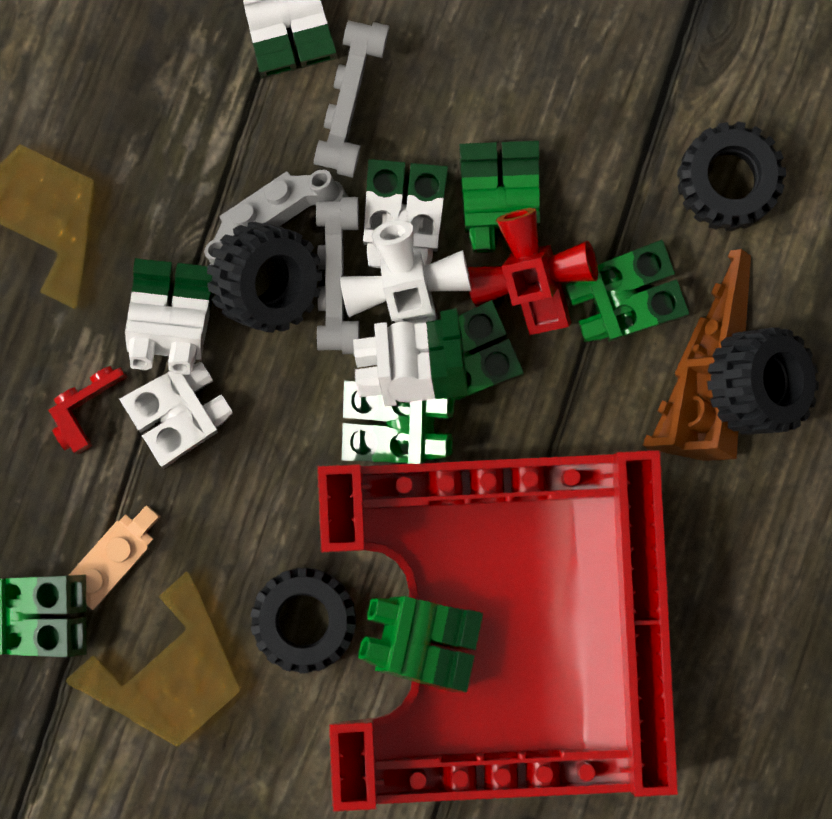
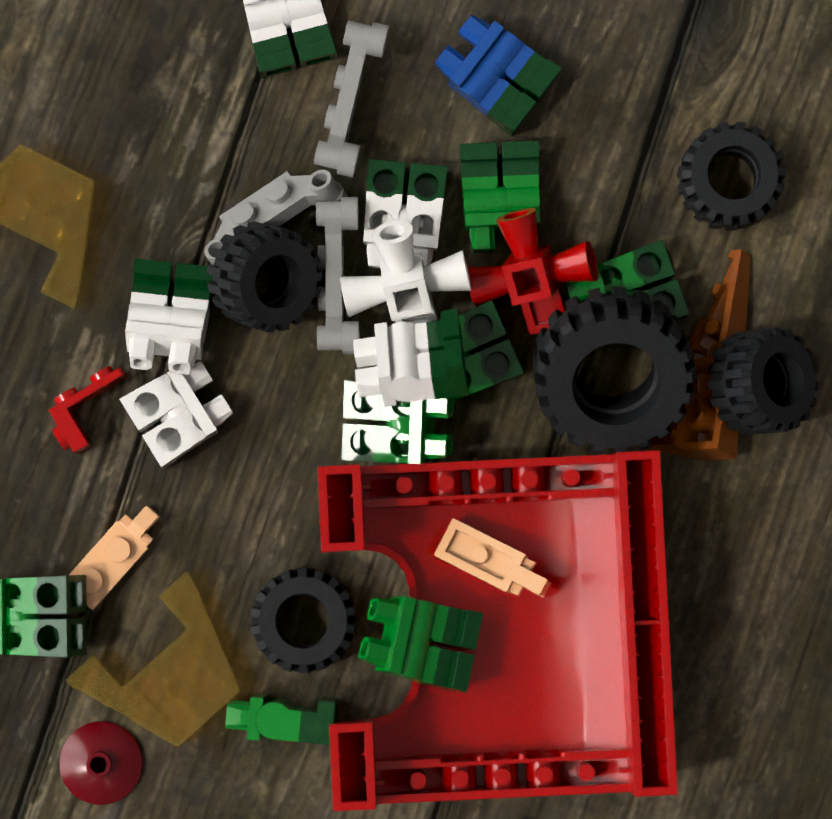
none -> dark red dish [59,721,143,805]
none -> green hips [225,693,340,745]
none -> light nougat hinge [434,518,551,598]
none -> blue hips [435,14,562,136]
none -> black tyre [532,286,697,454]

